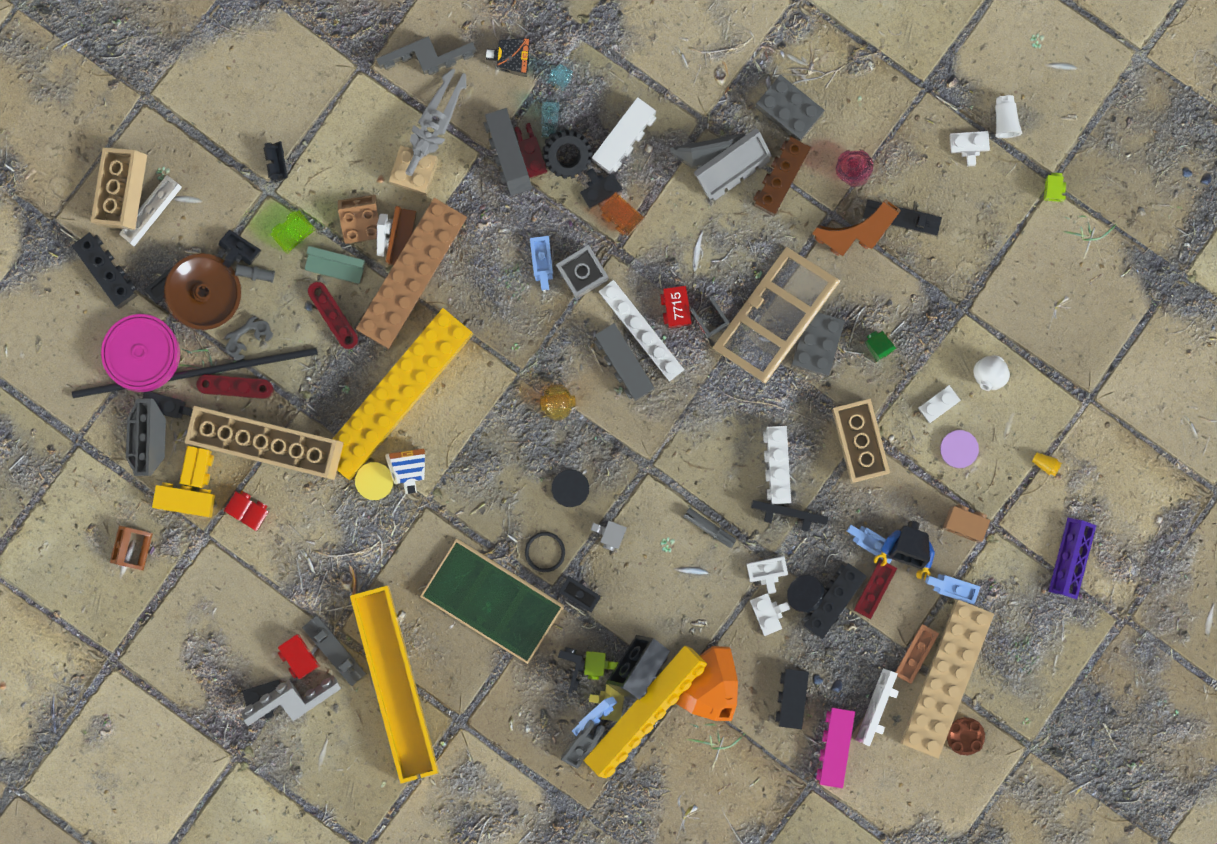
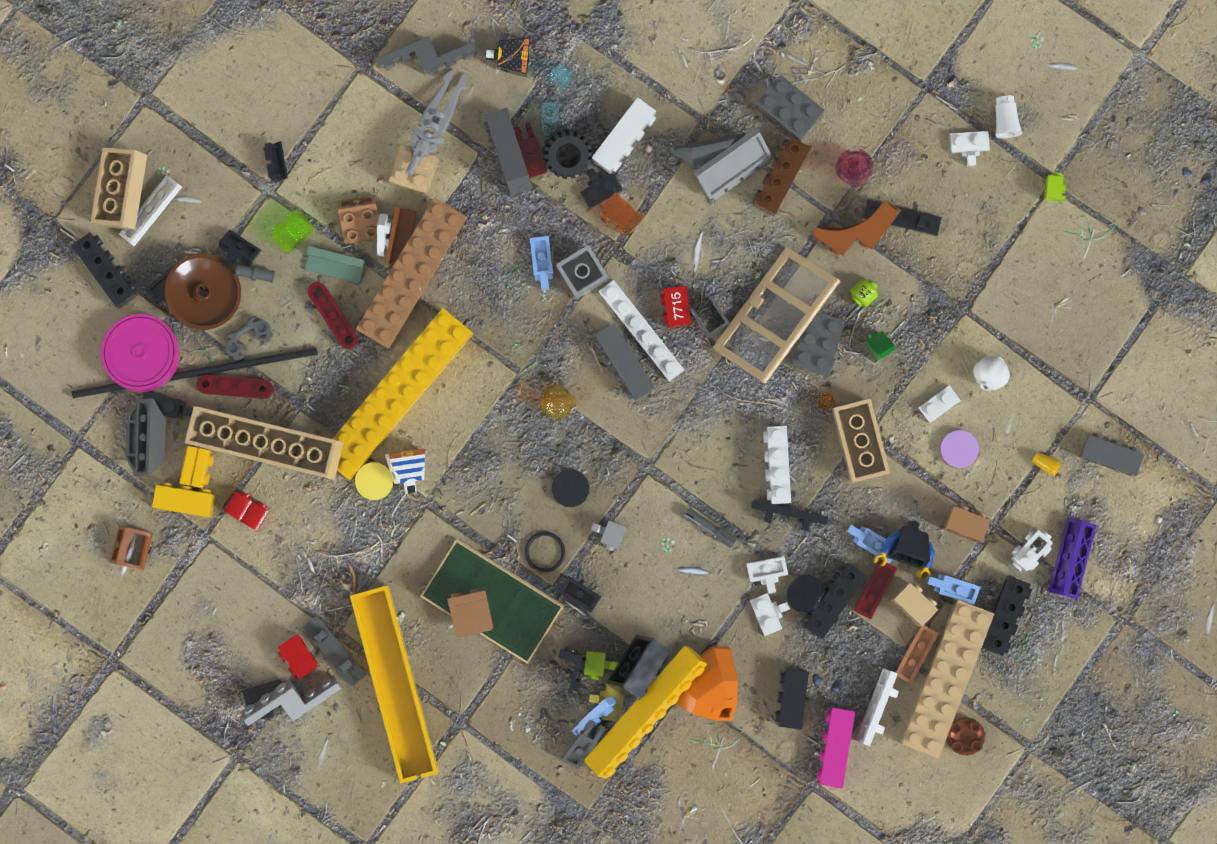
none -> medium nougat bracket [447,588,493,637]
none -> clear orange plate [816,392,835,410]
none -> lime head [850,279,878,307]
none -> tan brick [891,583,938,627]
none -> black brick [982,575,1032,656]
none -> white brick [1011,530,1053,572]
none -> dark grey brick [1079,433,1144,477]

